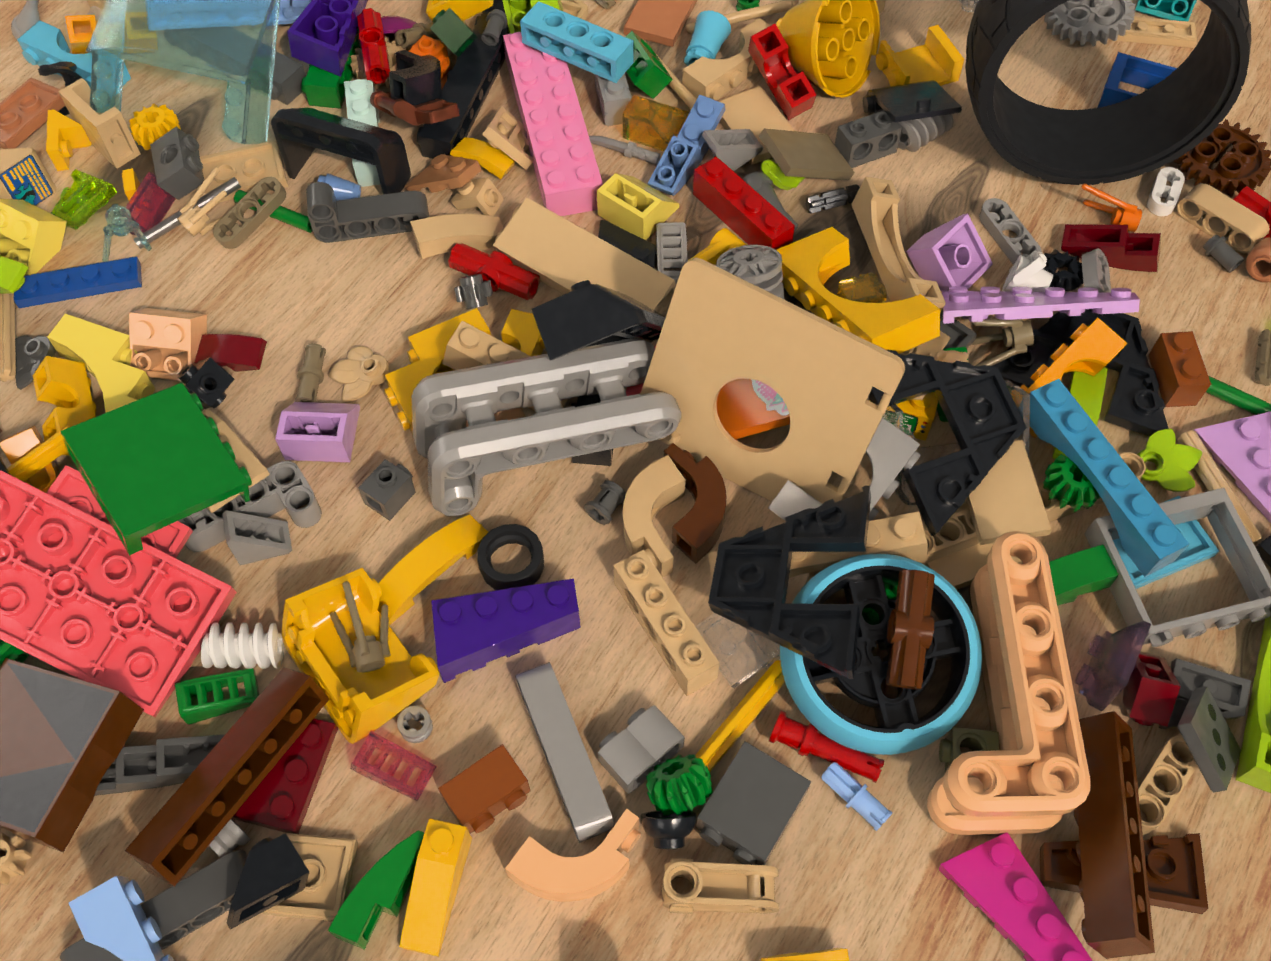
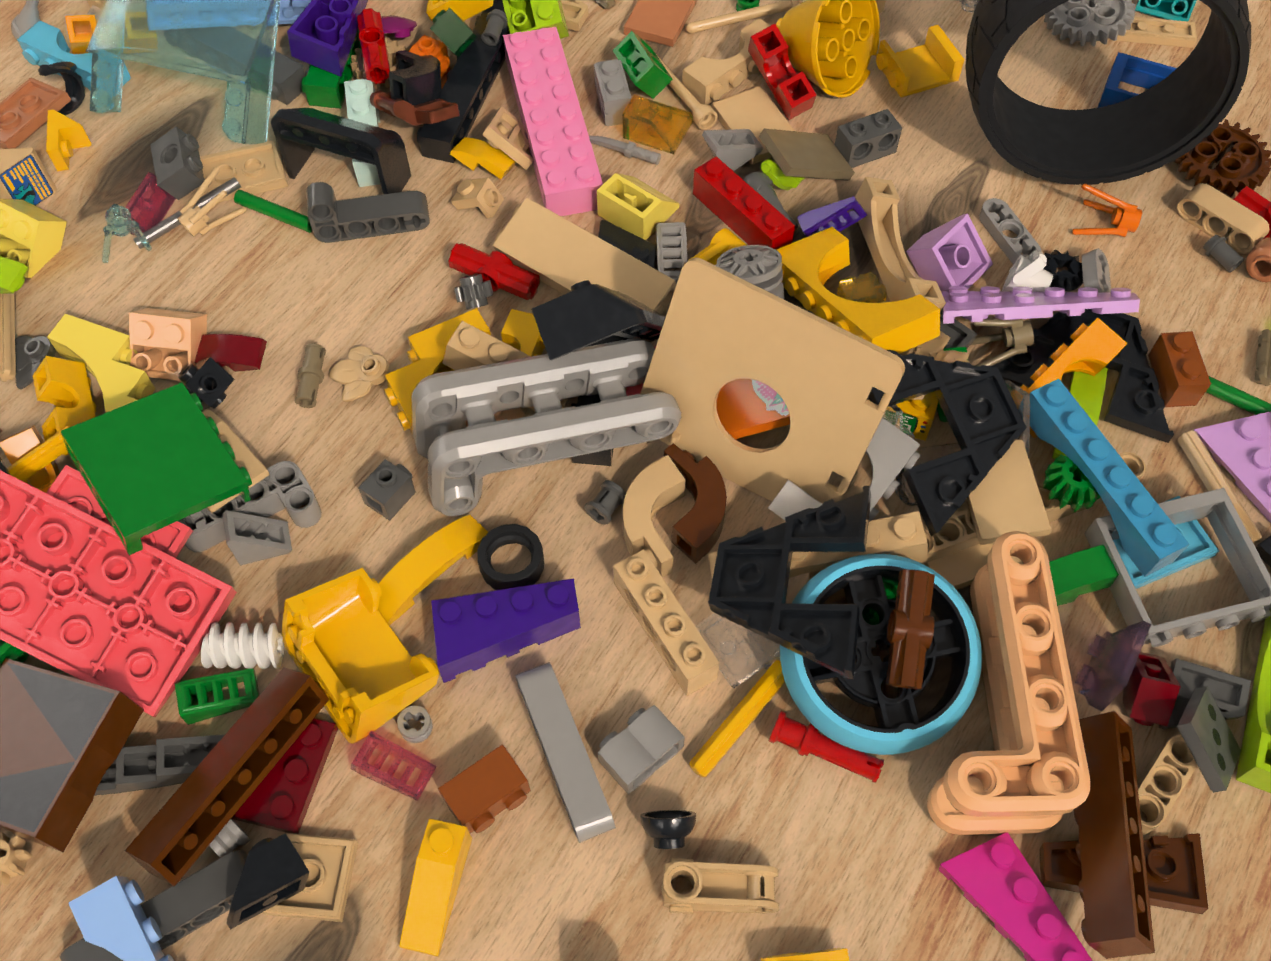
blue plate [14,257,142,308] -> none
clear neon green wing [51,169,117,230] -> none
tan panel [58,78,141,169] -> none
yellow tile [122,168,146,211] -> none
yellow gear [129,103,181,150] -> none
dark tan beam [213,177,286,249] -> none
lavender slope [275,402,360,462] -> none
medium blue cone [318,173,361,201] -> none
green slope [328,830,424,950] -> none
dark tan plant [330,581,391,673] -> none
dark tan pin [395,23,440,48] -> none
medium nougat wing [404,154,482,193] -> none
tan slope [410,214,504,259] -> none
light nougat arch [505,809,641,902] -> none
medium azure brick [520,1,634,83] -> none
green gear [646,754,713,816] -> none
medium blue slope [648,94,726,196] -> none
medium azure plant [684,10,731,66] -> none
dark grey brick [696,741,811,865] -> none
black axle [805,184,860,214] -> none
light blue axle [821,762,893,831] -> none
black door [863,80,962,122] -> none
light grey piece [898,114,954,152] -> none
olive brick [939,727,999,773] -> none
dark red slope [1061,224,1161,272] -> none
lime plate [1137,429,1202,492] -> none
white beam [1147,167,1185,216] -> none
none -> dark purple slope [797,196,867,237]

